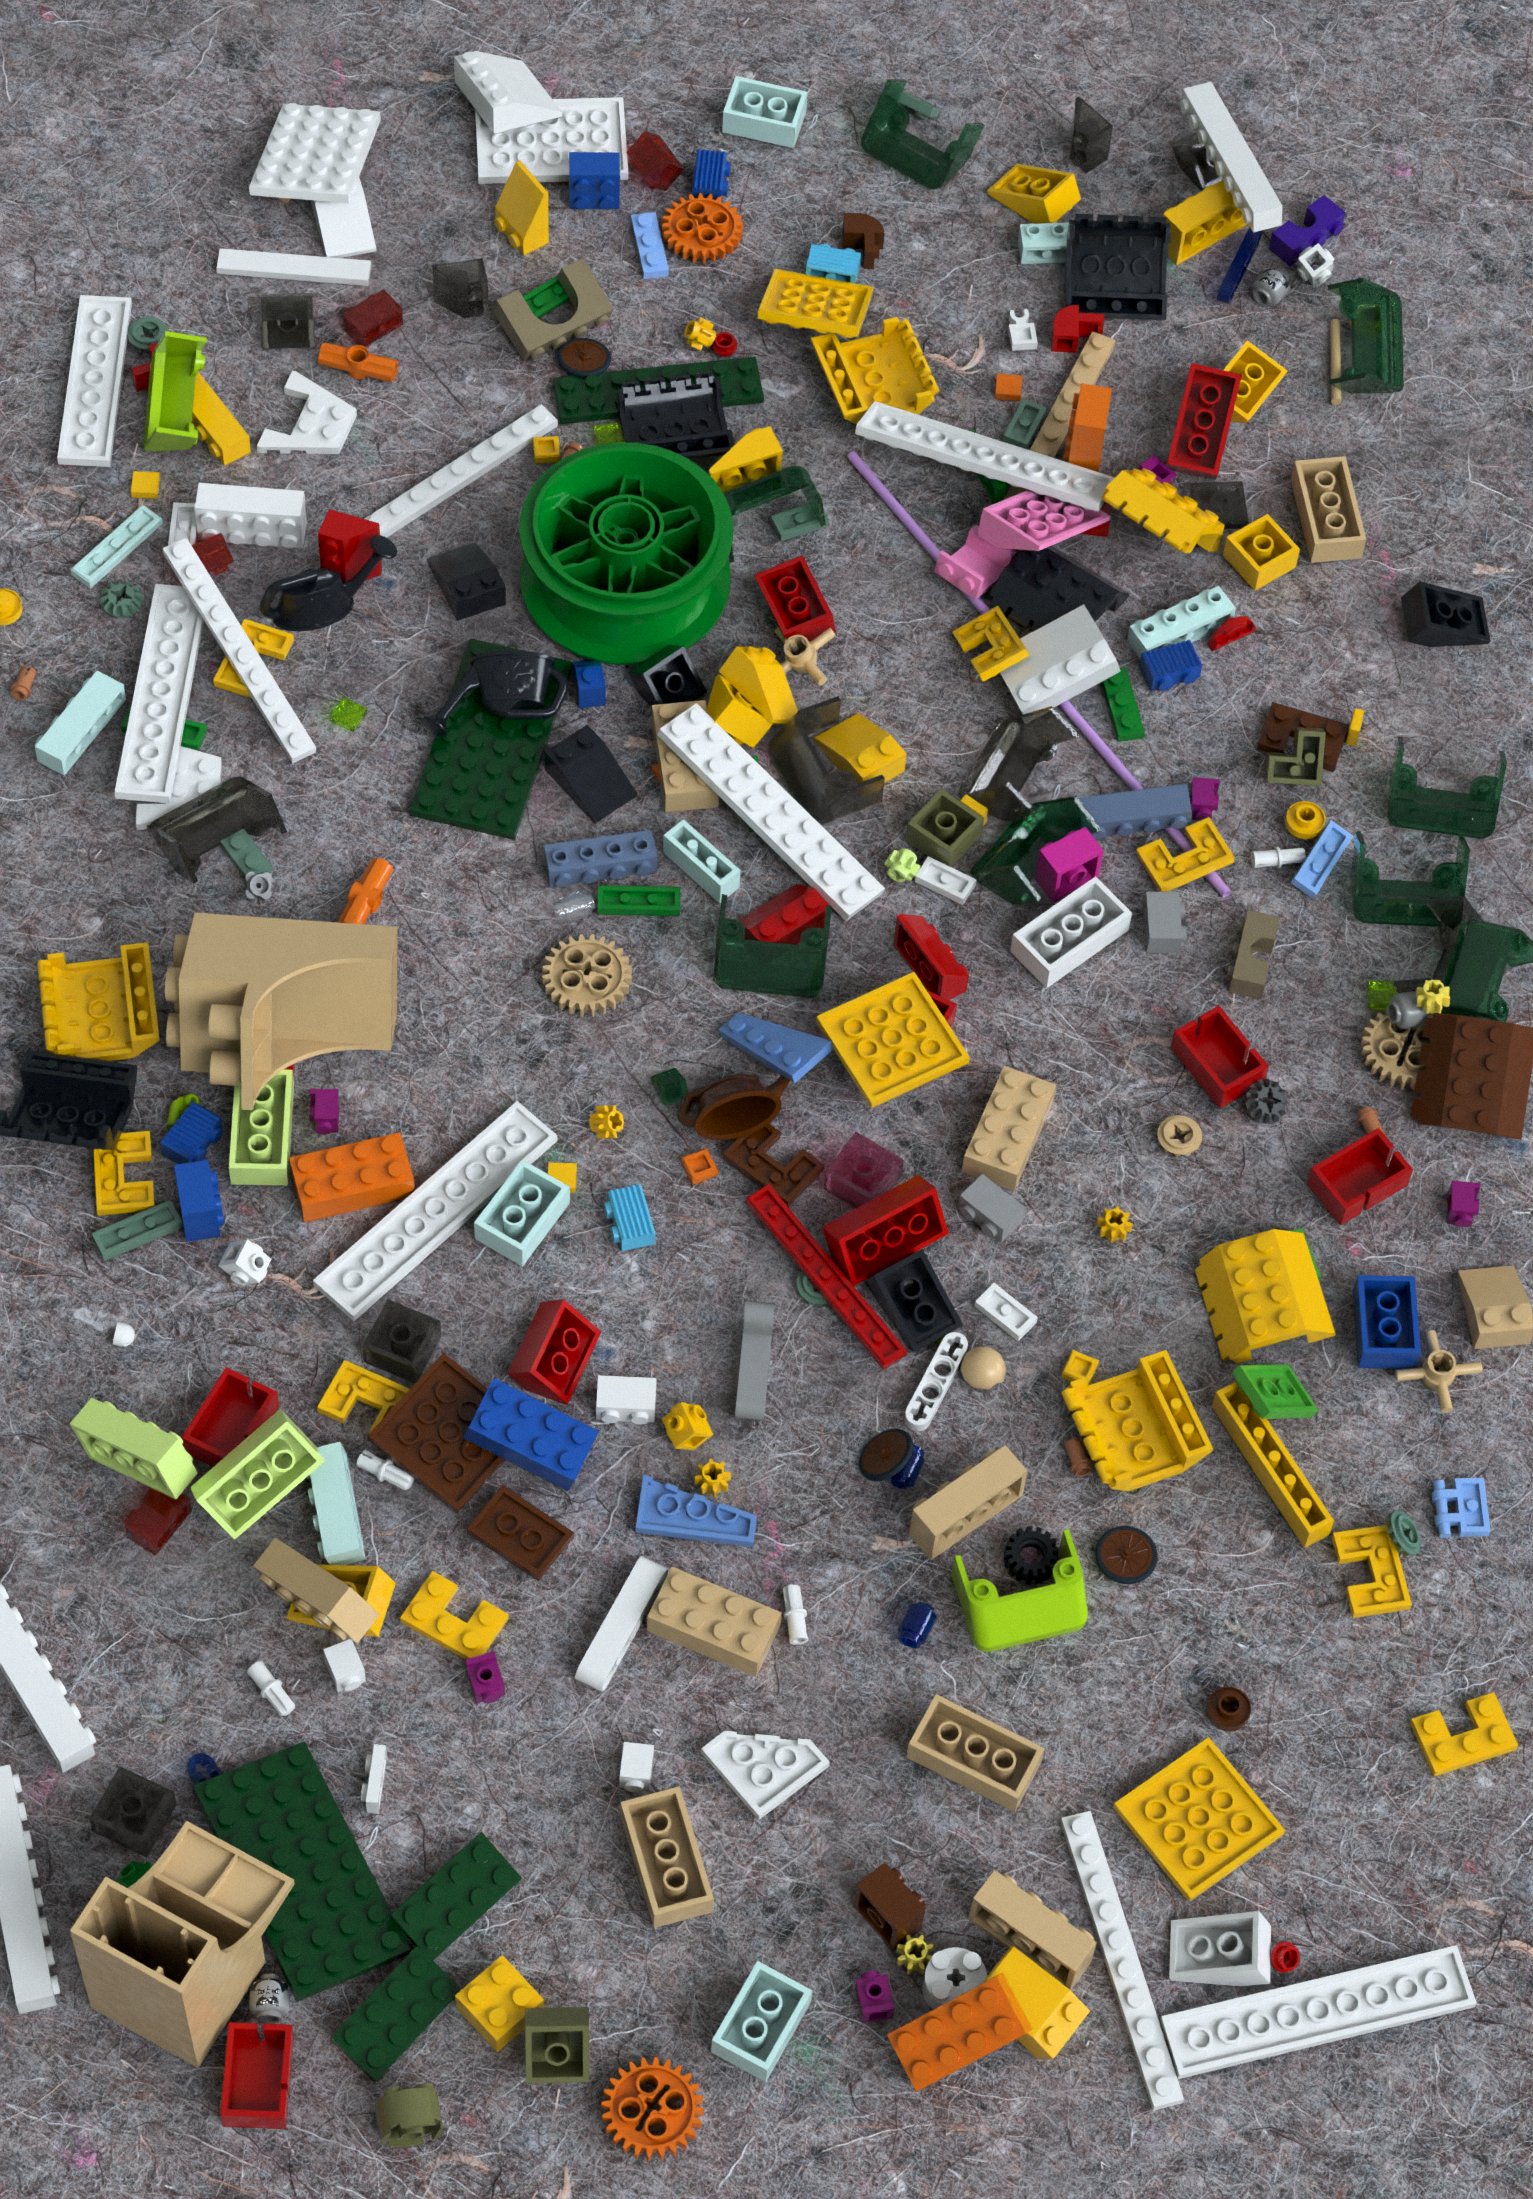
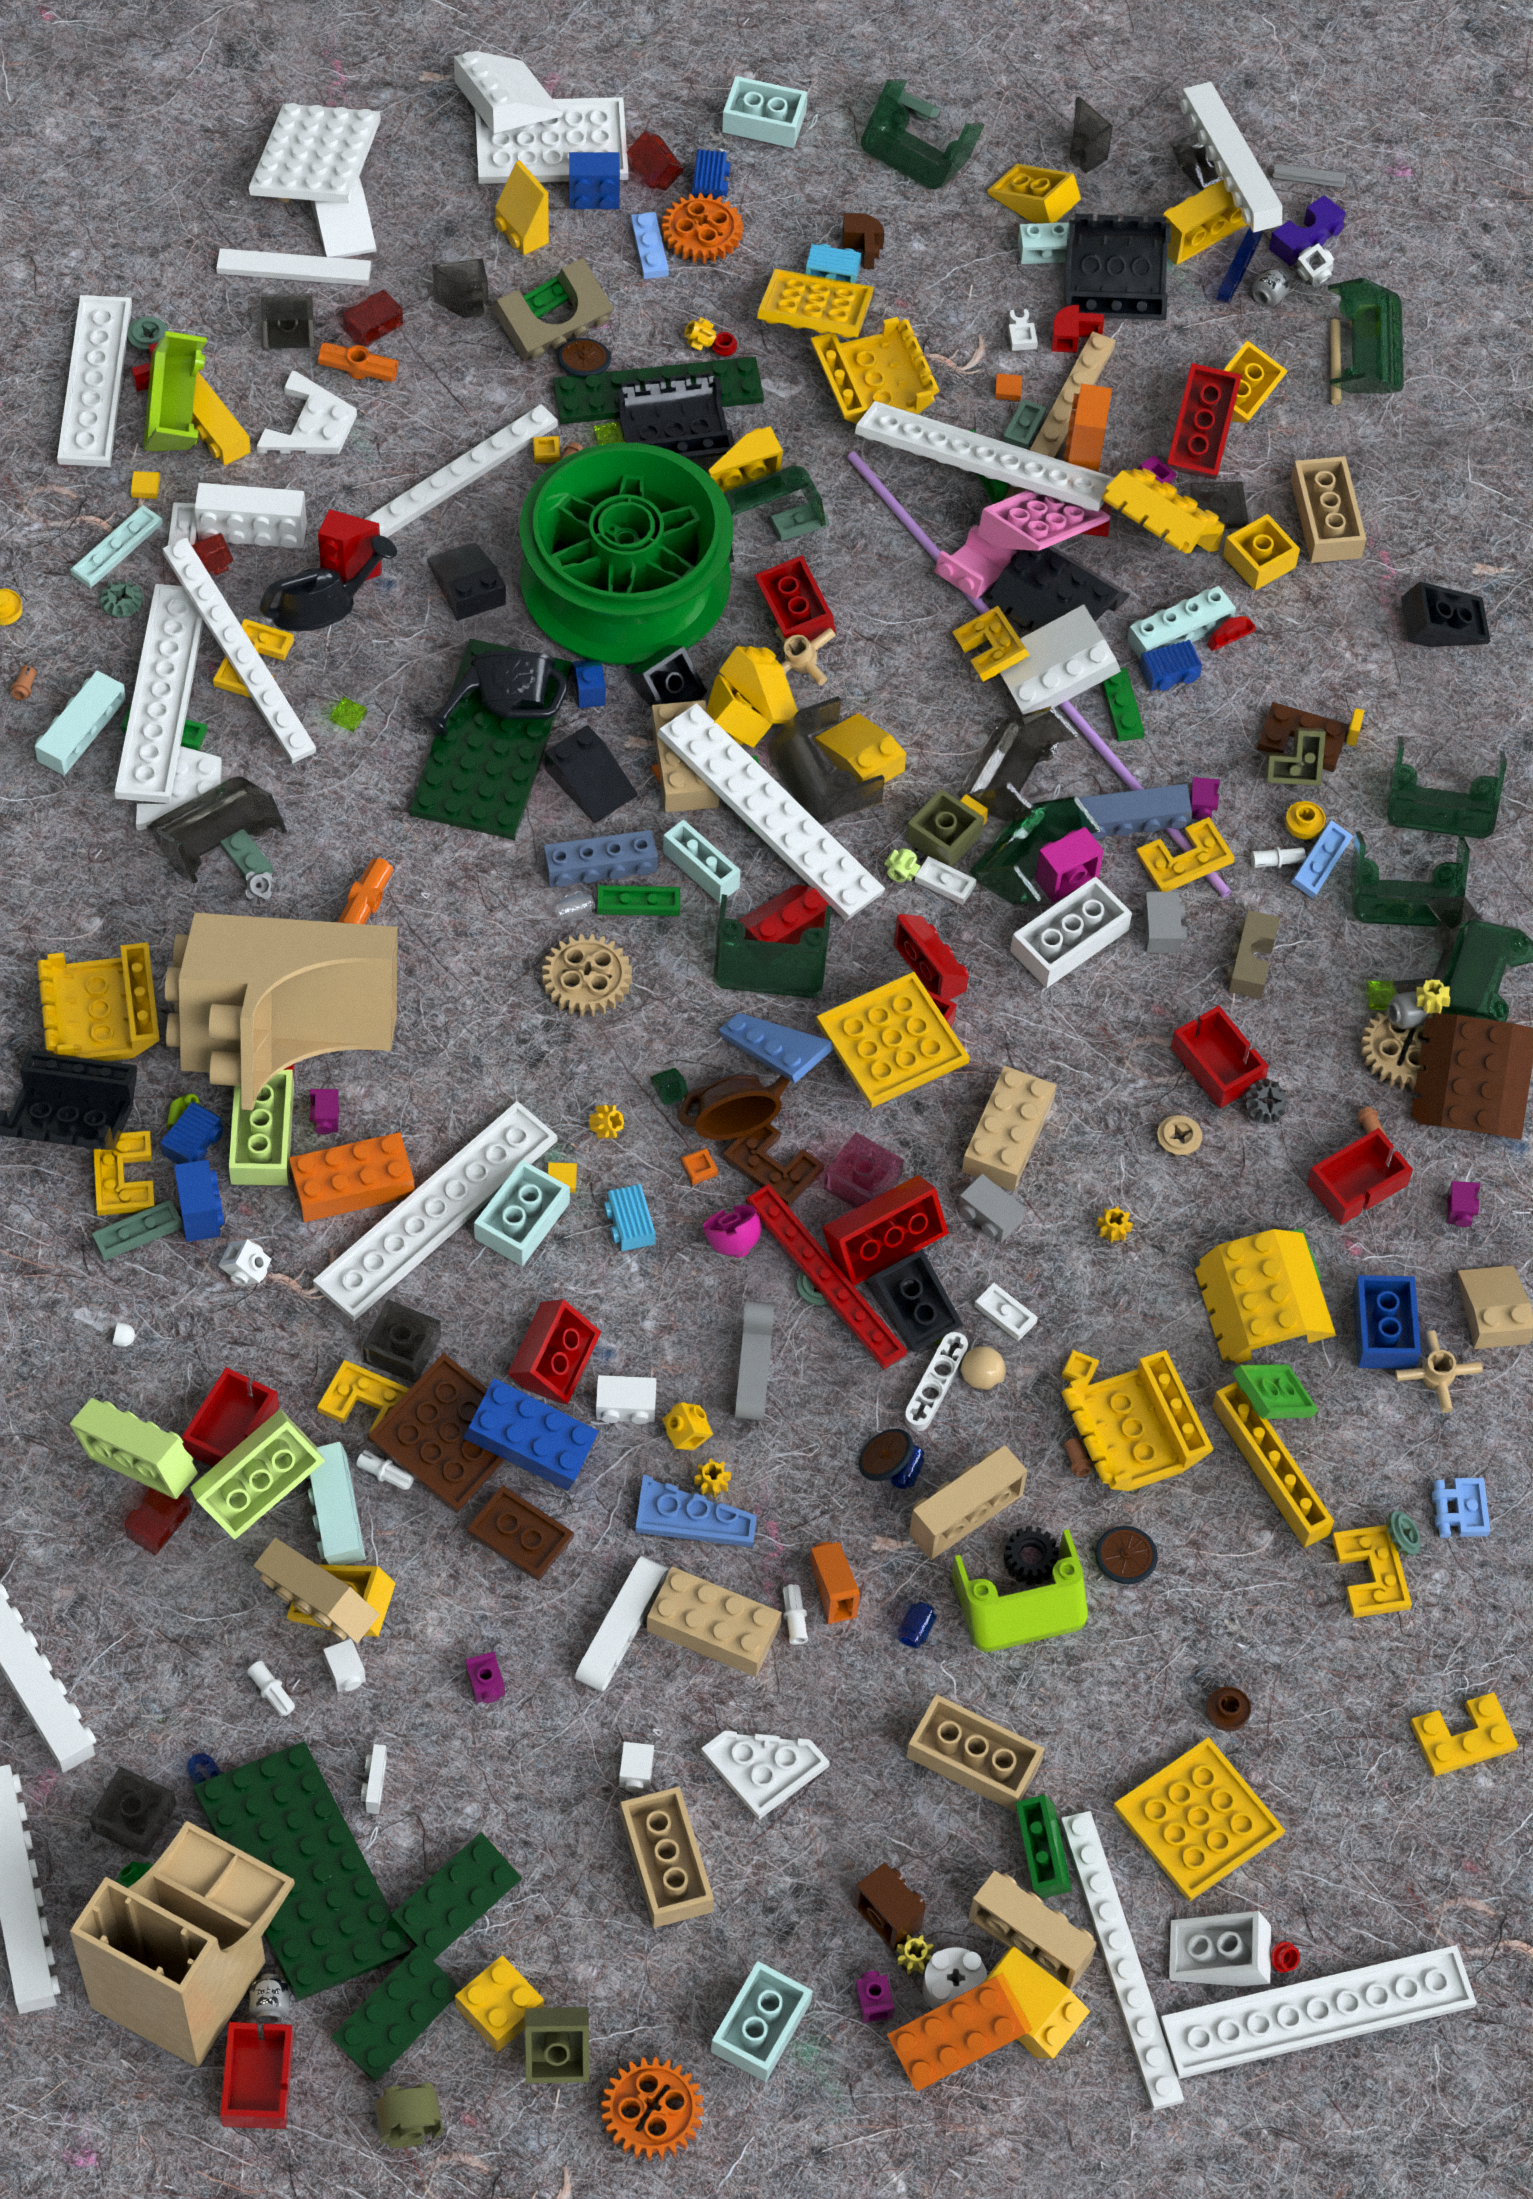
yellow plate [400,1571,509,1659] -> none
none -> dark pink cylinder [703,1205,761,1258]
none -> orange slope [809,1542,860,1624]
none -> green brick [1016,1794,1072,1899]
none -> light grey axle [1272,163,1346,188]

